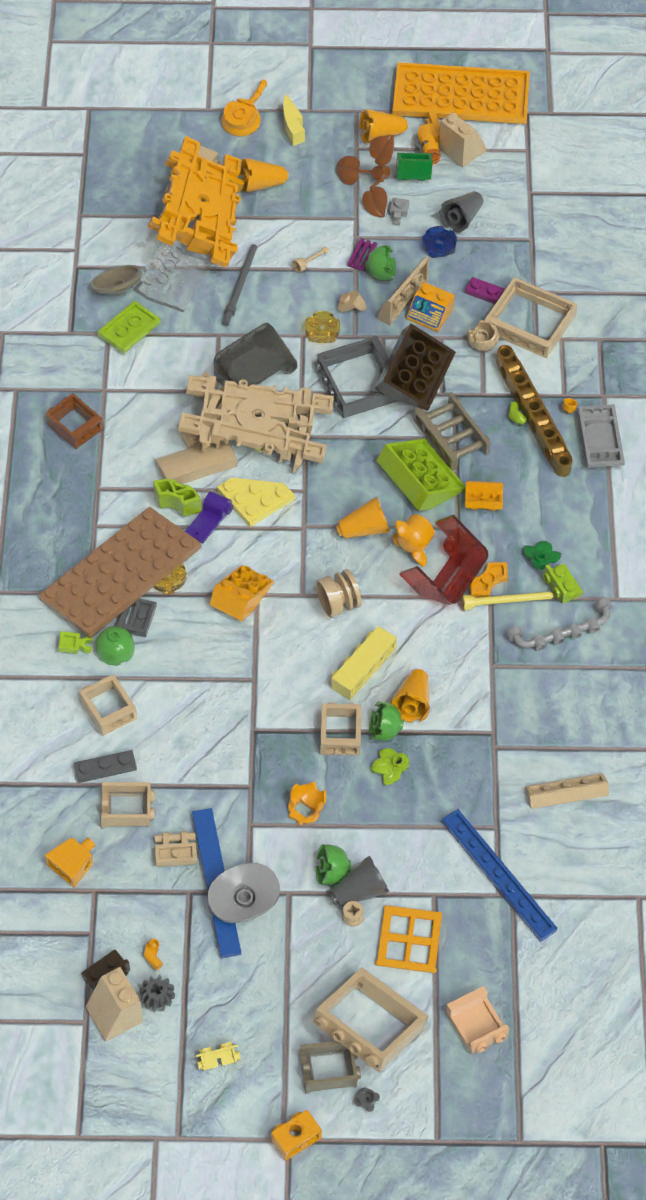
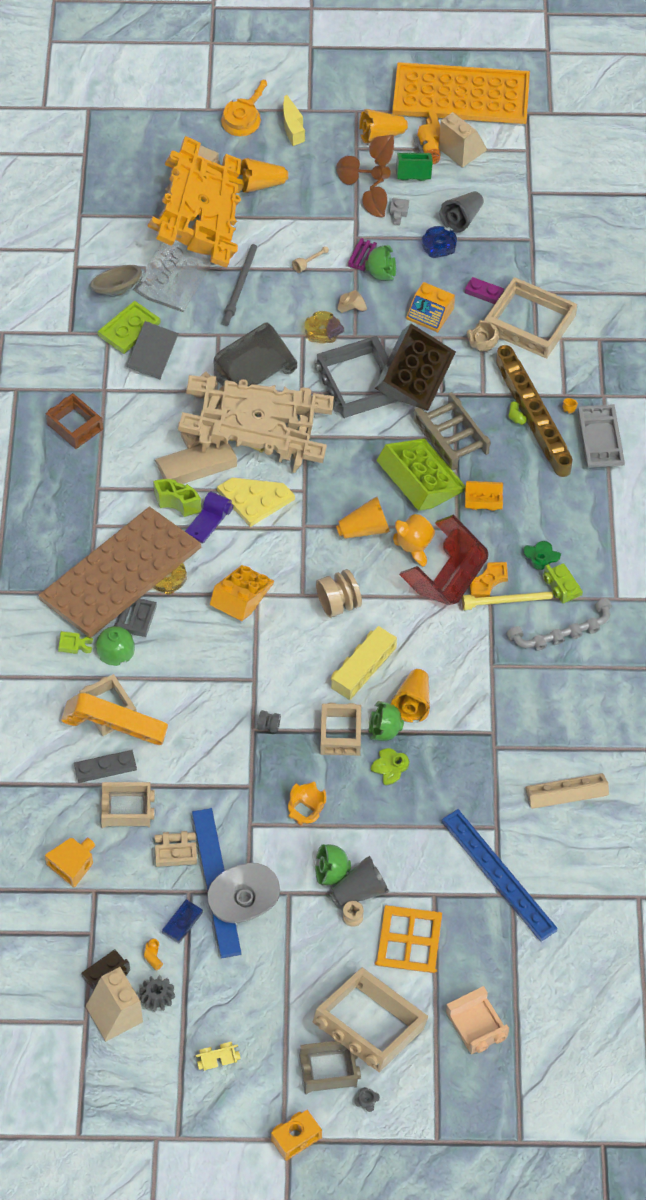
tan slope [378,256,430,326] -> none
none -> light orange beam [61,693,168,745]
none -> dark grey tile [127,321,179,379]
none -> clear blue plate [162,899,203,943]
none -> dark grey wheel [257,710,281,733]
none -> tile [327,316,344,339]

